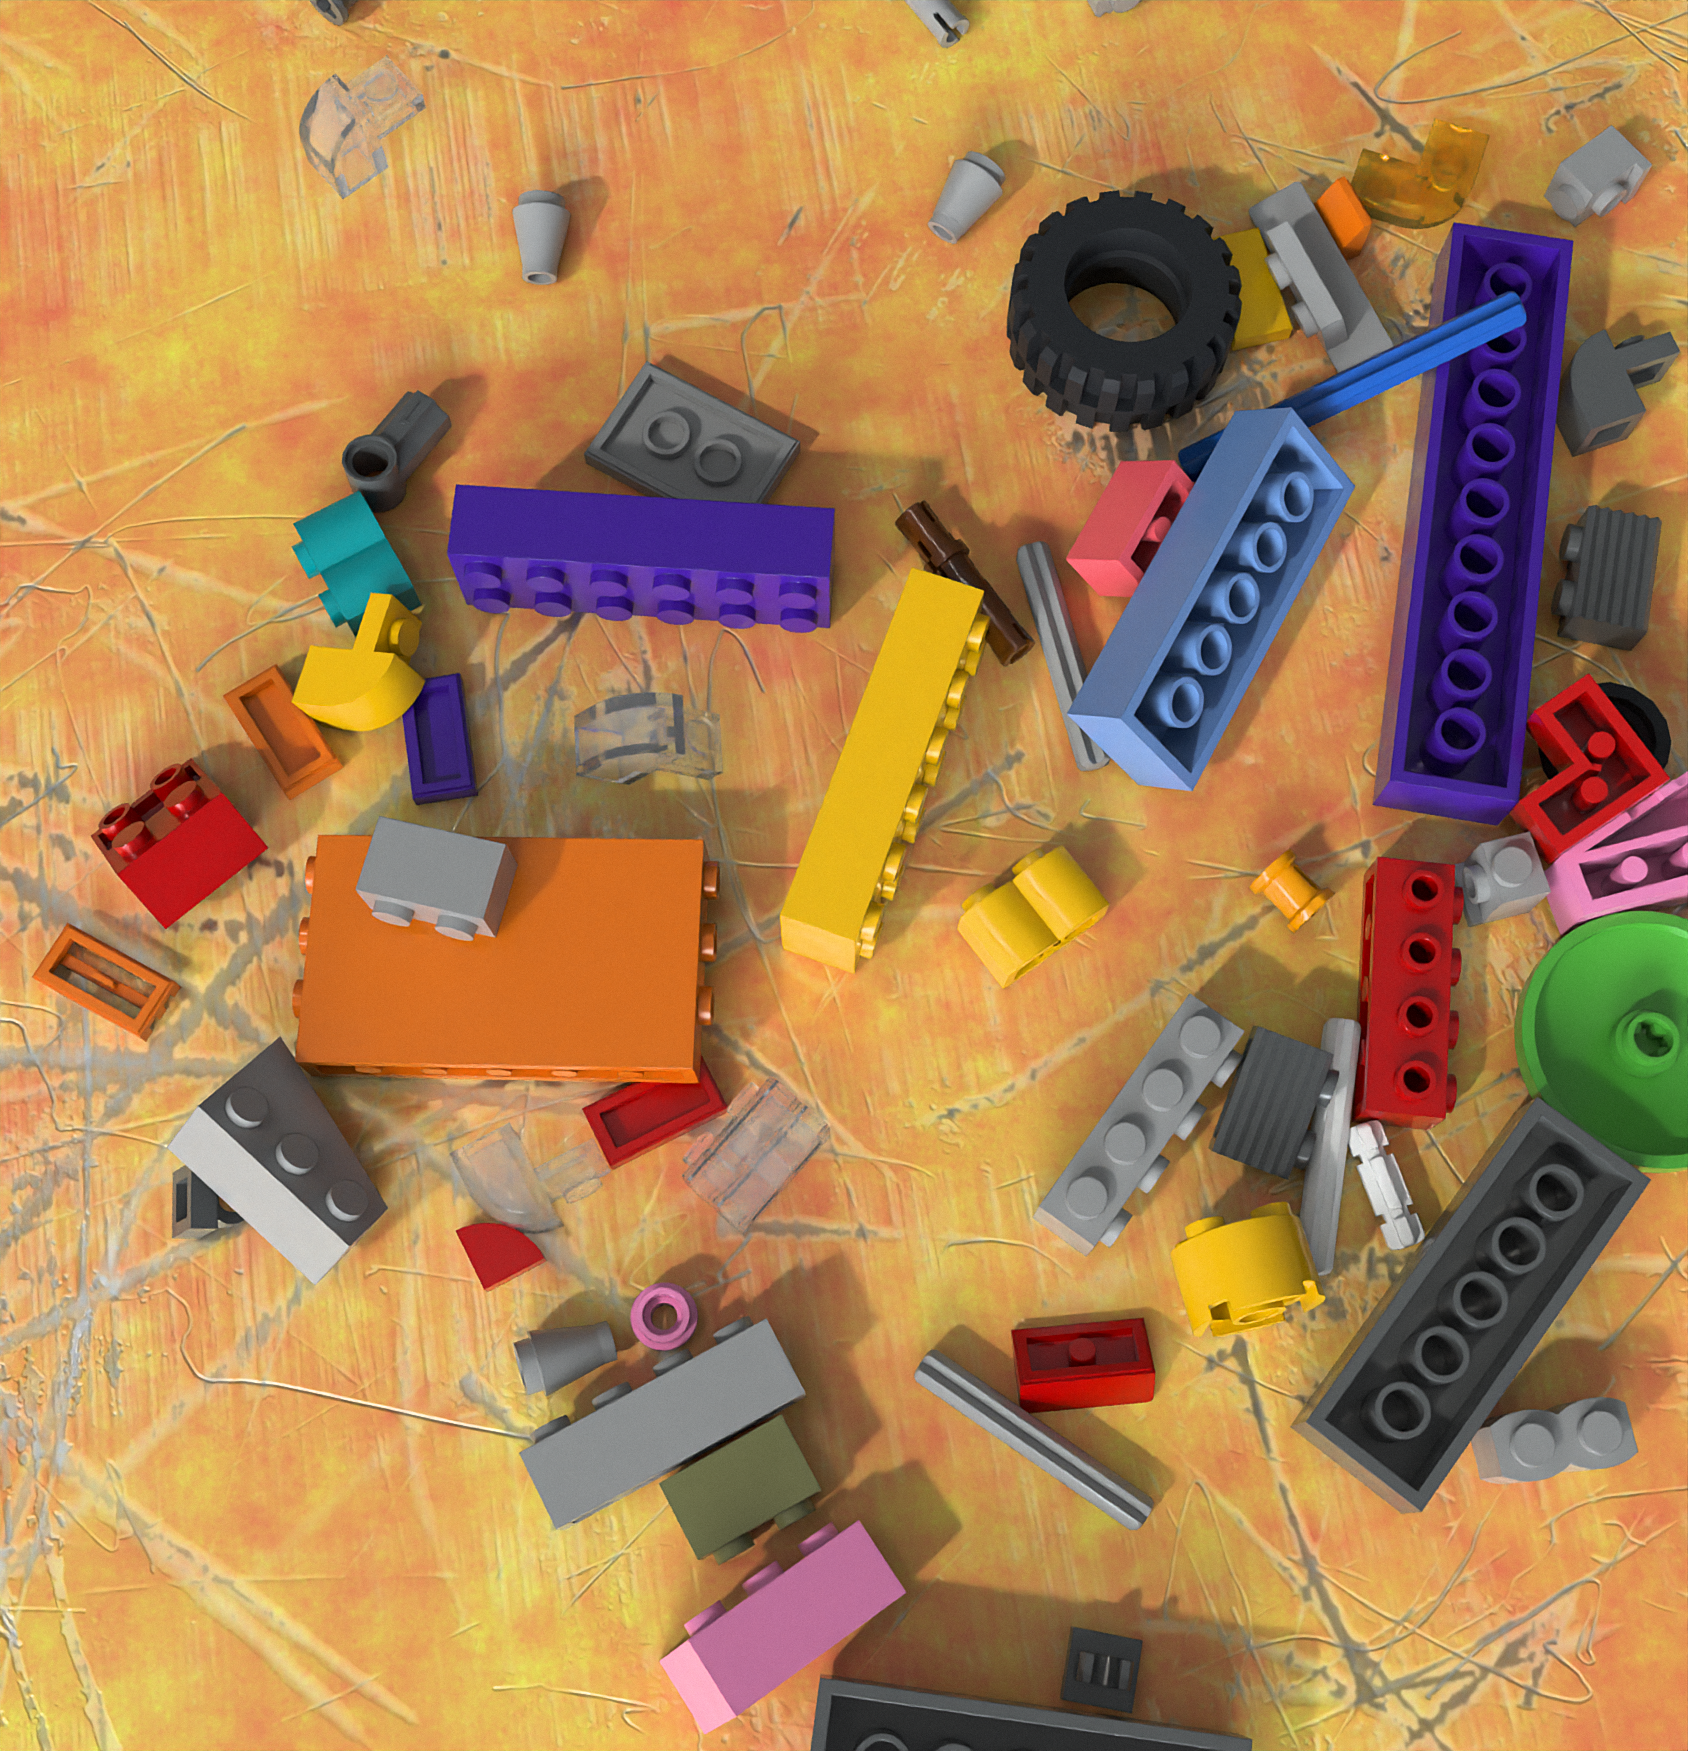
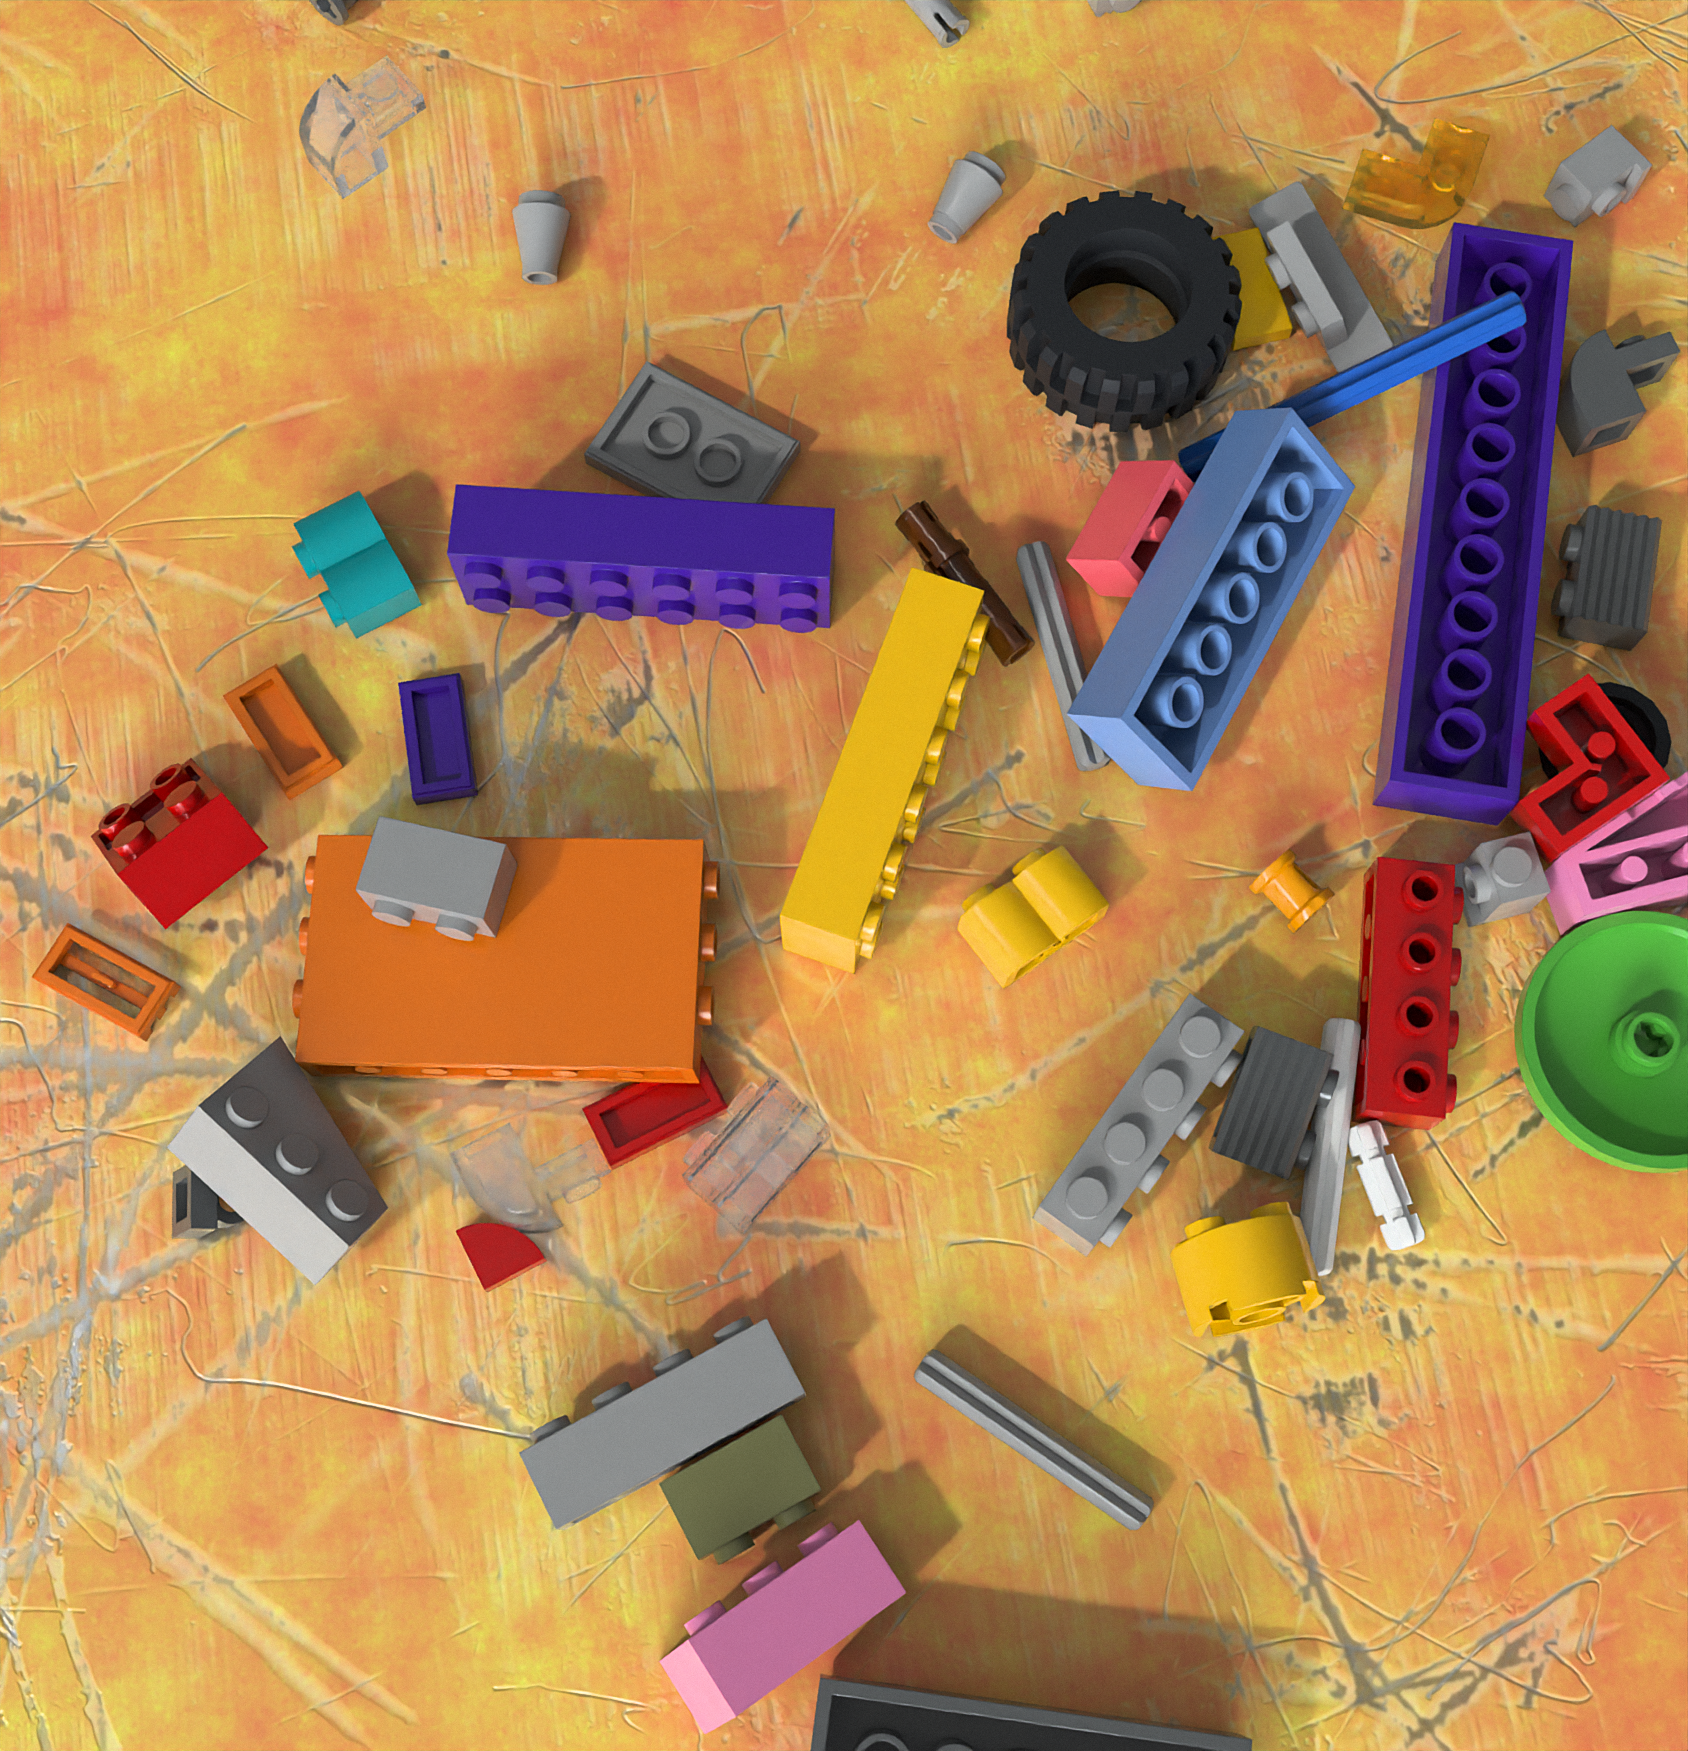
yellow brick [291,593,425,731] -> none
dark grey piece [342,390,452,513] -> none
light grey cone [513,1321,618,1397] -> none
clear brick [574,692,723,785] -> none
bright pink plate [630,1282,698,1351] -> none
red slope [1011,1317,1156,1414] -> none
dark grey tile [1060,1626,1143,1713] -> none
dark grey brick [1290,1097,1651,1514] -> none
orange slope [1314,176,1373,261] -> none
light grey brick [1471,1397,1638,1484] -> none

